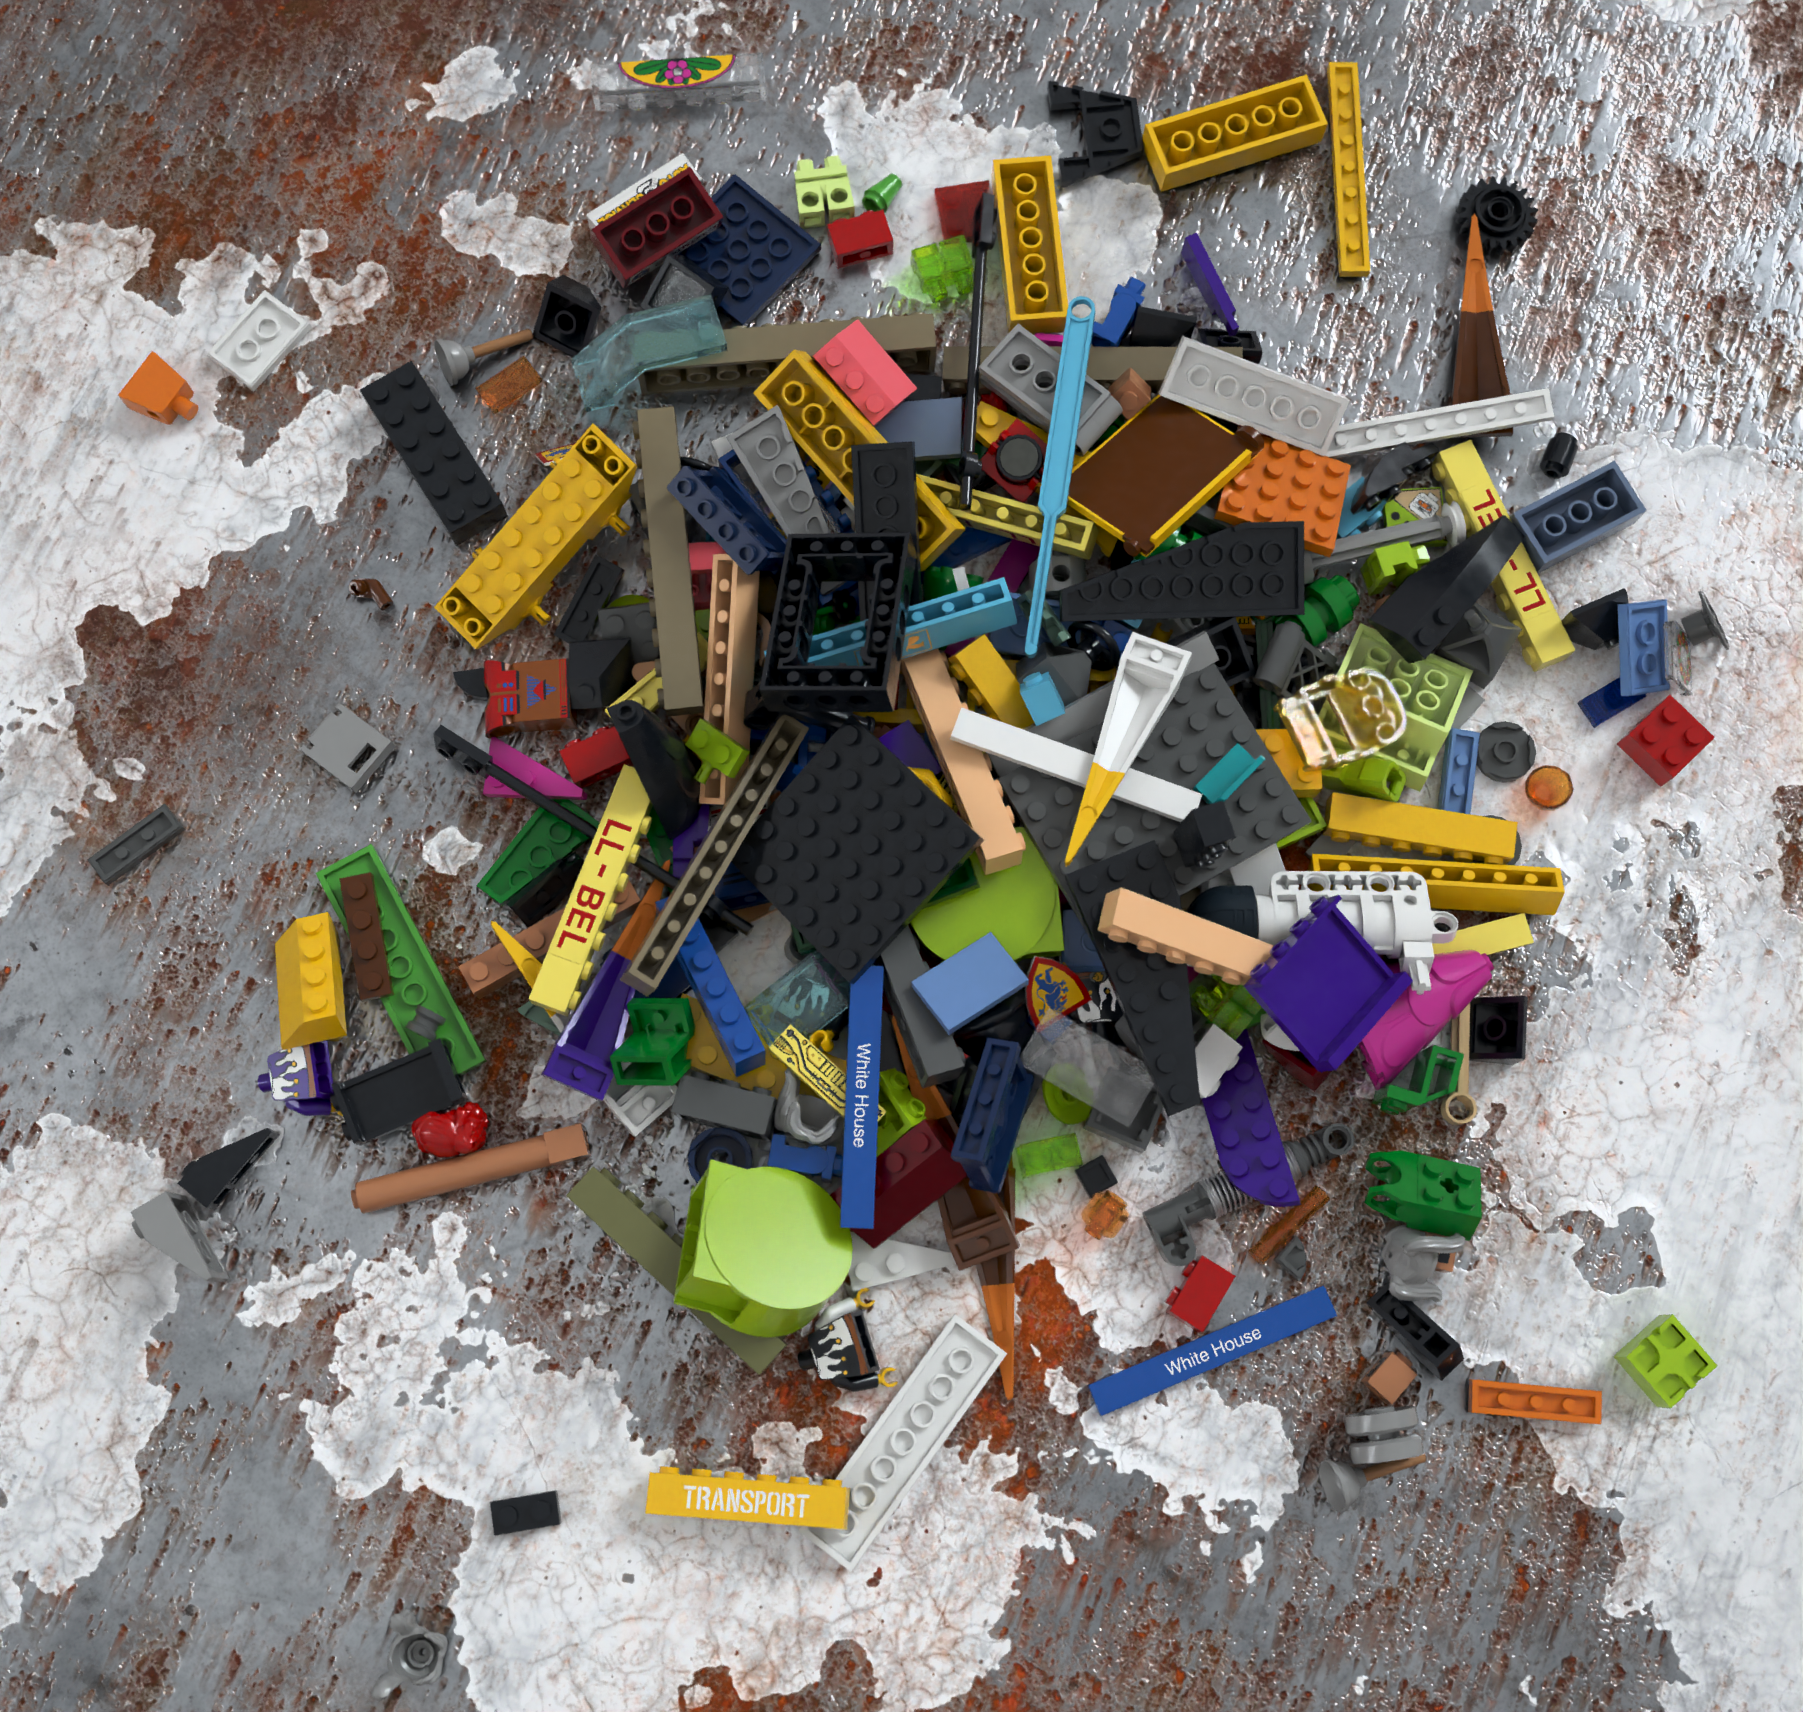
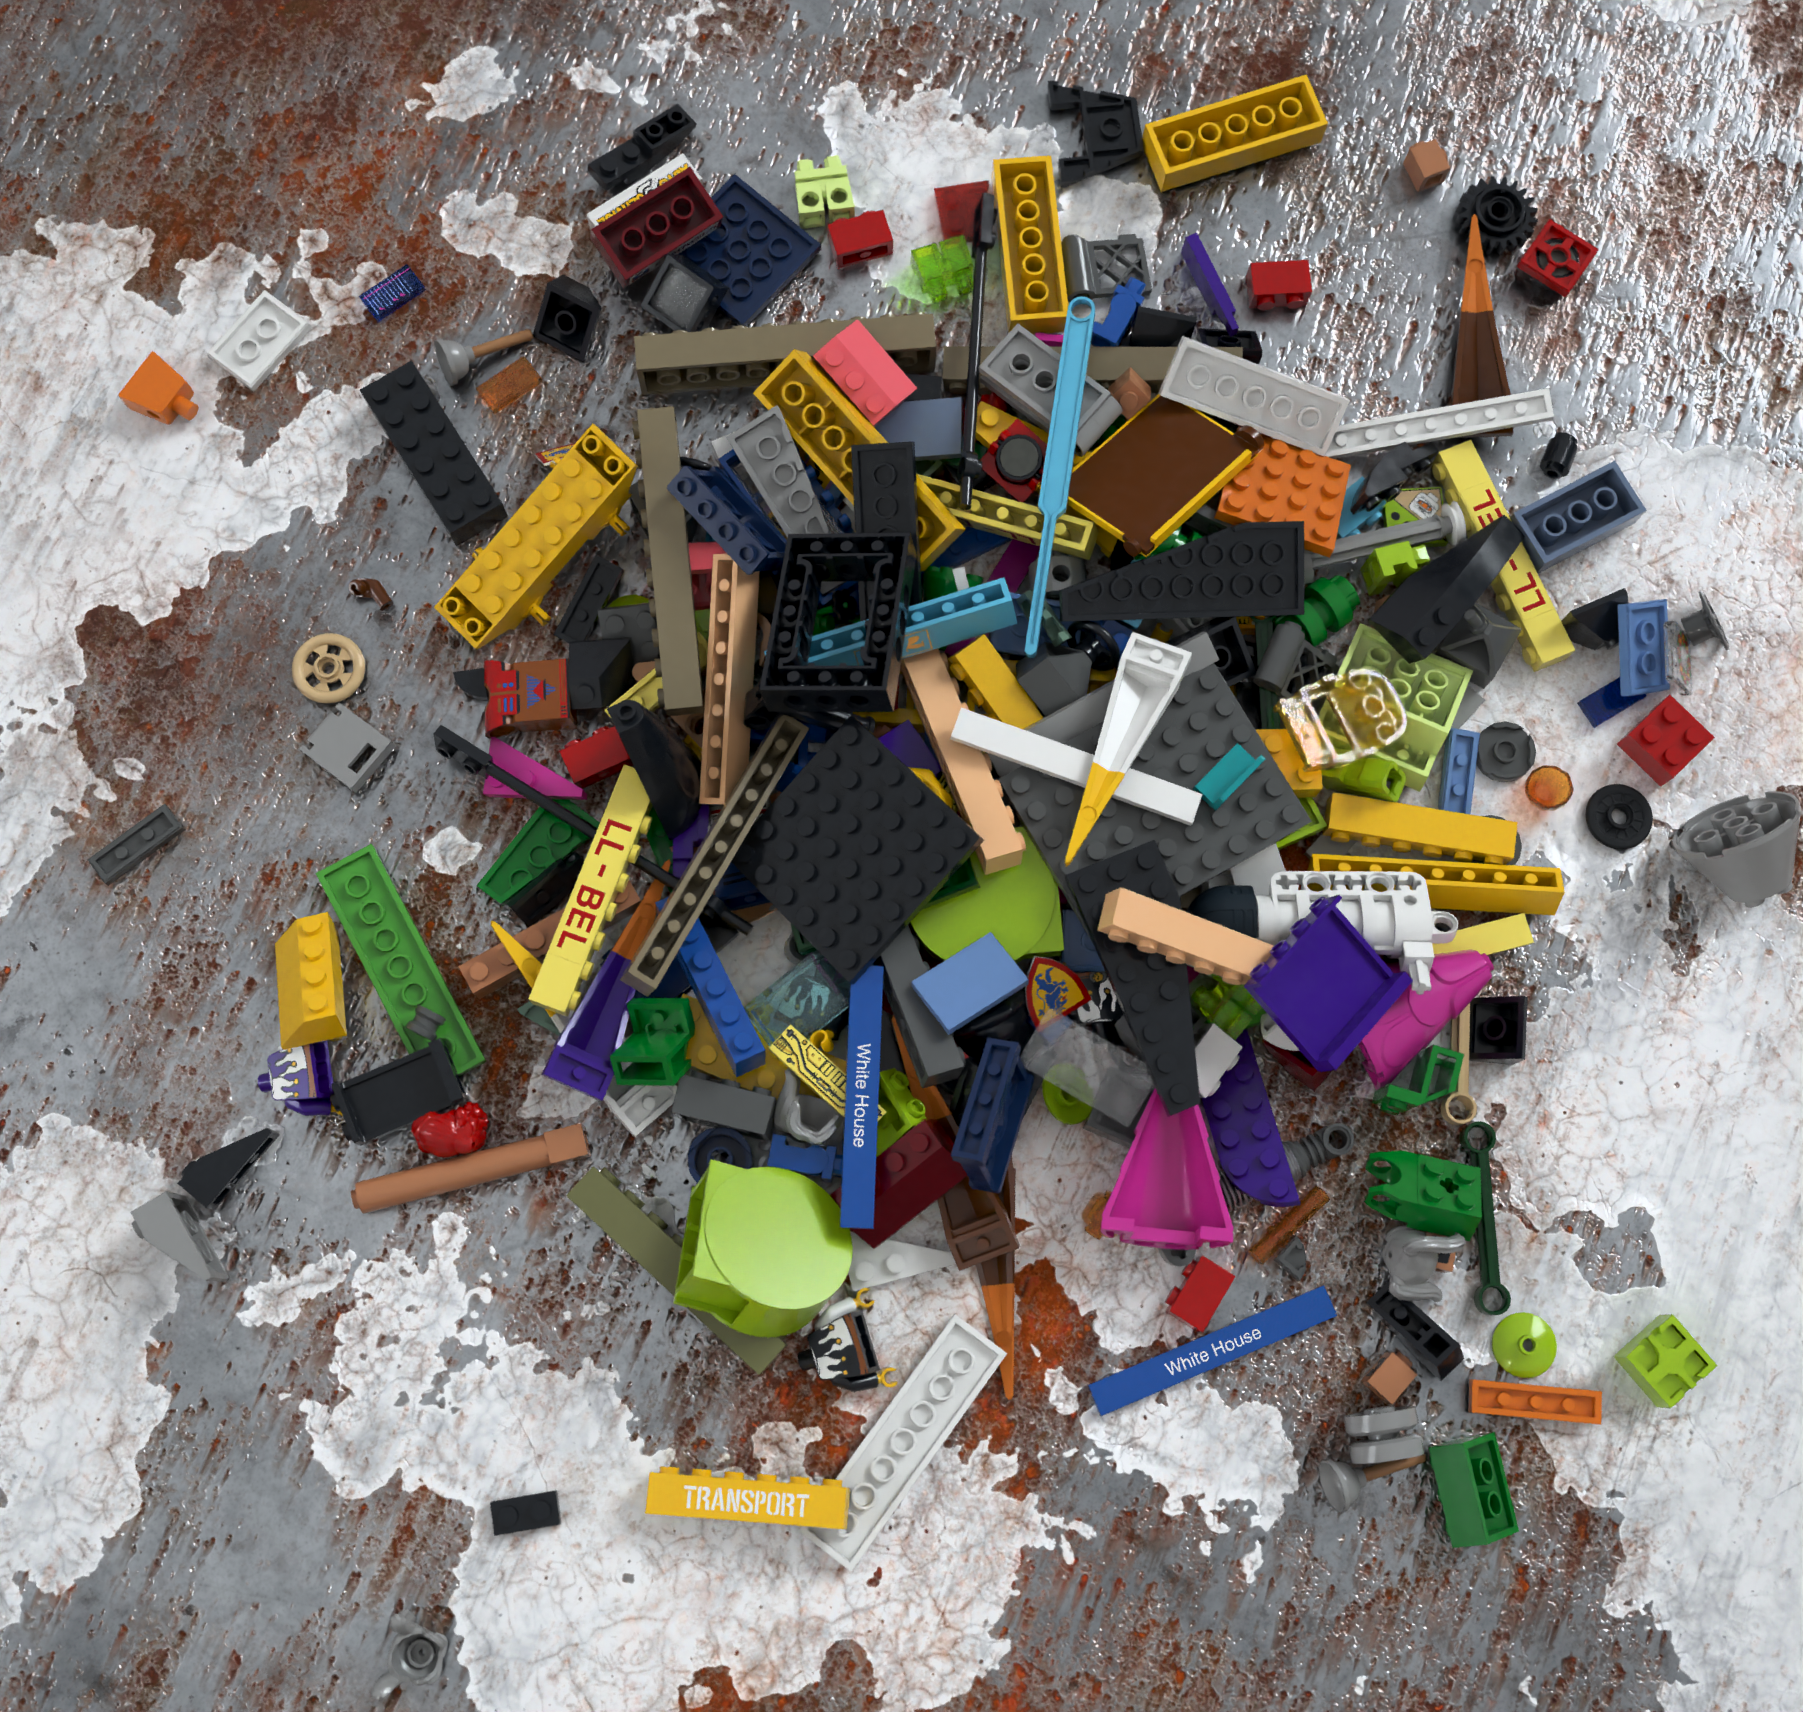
reddish brown plate [340,872,394,1002] -> none
clear light blue windscreen [571,294,728,412] -> none
clear brick [590,53,767,112] -> none
lime plate [685,718,750,784] -> none
bright green cone [862,174,902,213] -> none
clear neon green hips [1015,1132,1083,1179] -> none
medium azure brick [1020,672,1065,726] -> none
black tile [1074,1155,1118,1199] -> none
black brick [1173,800,1236,869] -> none
yellow plate [1327,62,1370,277] -> none
none -> tan plate [292,633,365,704]
none -> clear blue tile [359,264,426,322]
none -> black slope [587,104,696,191]
none -> dark grey piece [1061,234,1152,303]
none -> dark pink cone [1100,1088,1234,1250]
none -> red brick [1246,260,1312,310]
none -> nougat brick [1403,139,1450,192]
none -> green slope [1429,1432,1519,1548]
none -> dark green piece [1459,1121,1511,1315]
none -> lime dish [1492,1312,1557,1378]
none -> red piece [1516,219,1599,298]
none -> black wheel [1585,784,1653,849]
none -> light grey cone [1673,791,1801,908]

